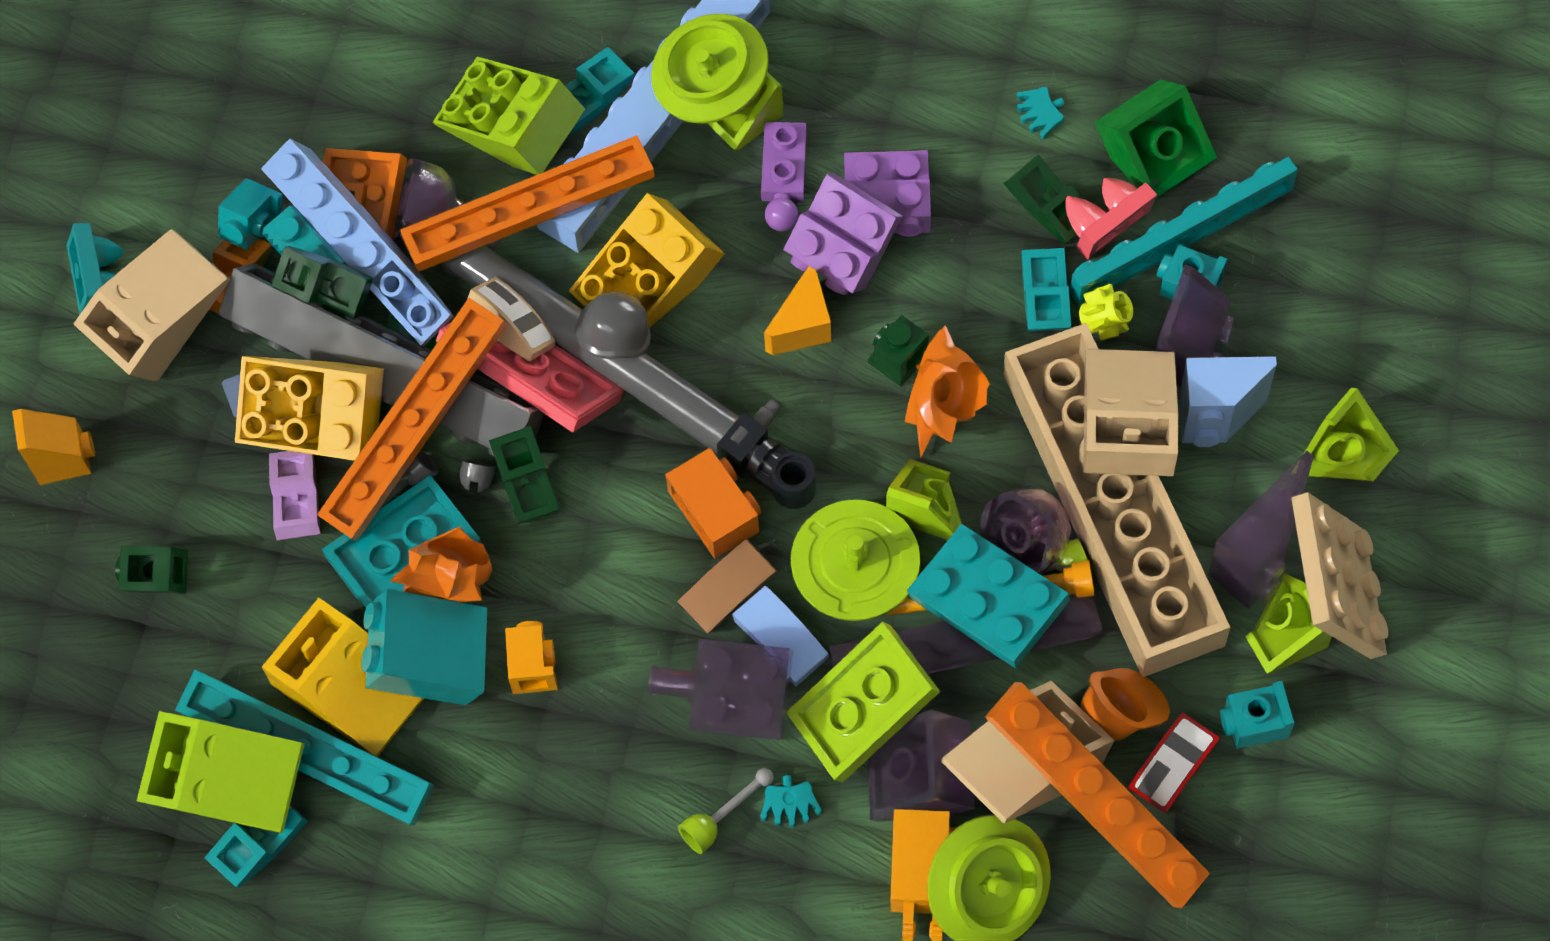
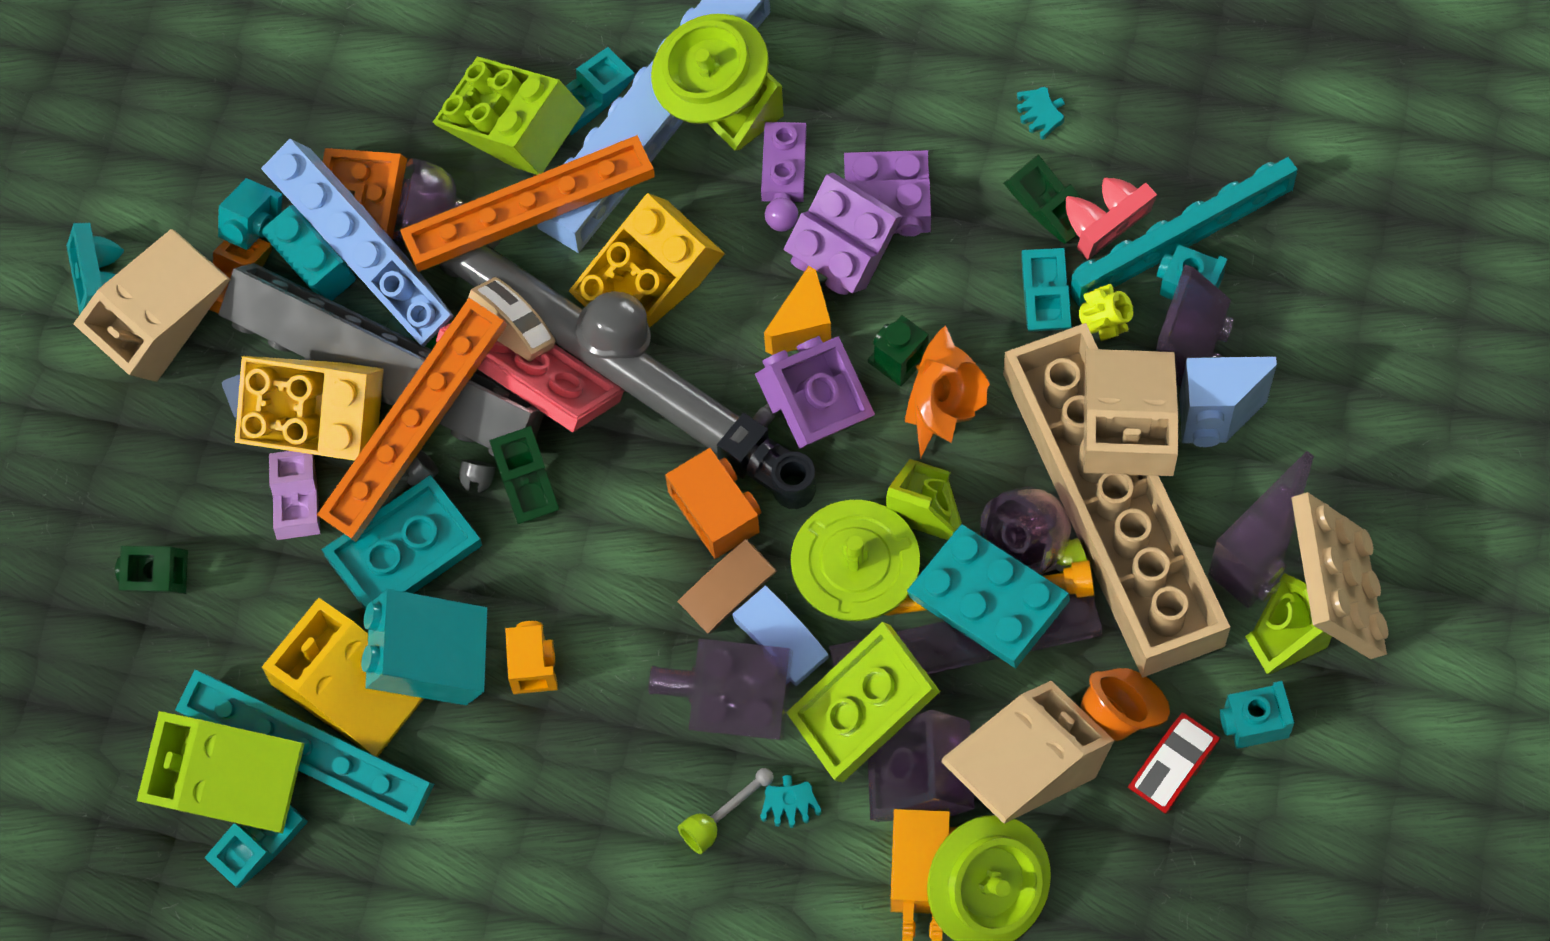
light orange slope [12,409,95,485] -> none
dark green slope [271,246,374,319] -> none
orange hair [390,526,493,603] -> none
orange plate [985,682,1210,908] -> none
green slope [1094,79,1217,198] -> none
lime slope [1291,388,1399,482] -> none
none -> medium lavender plate [755,336,875,449]

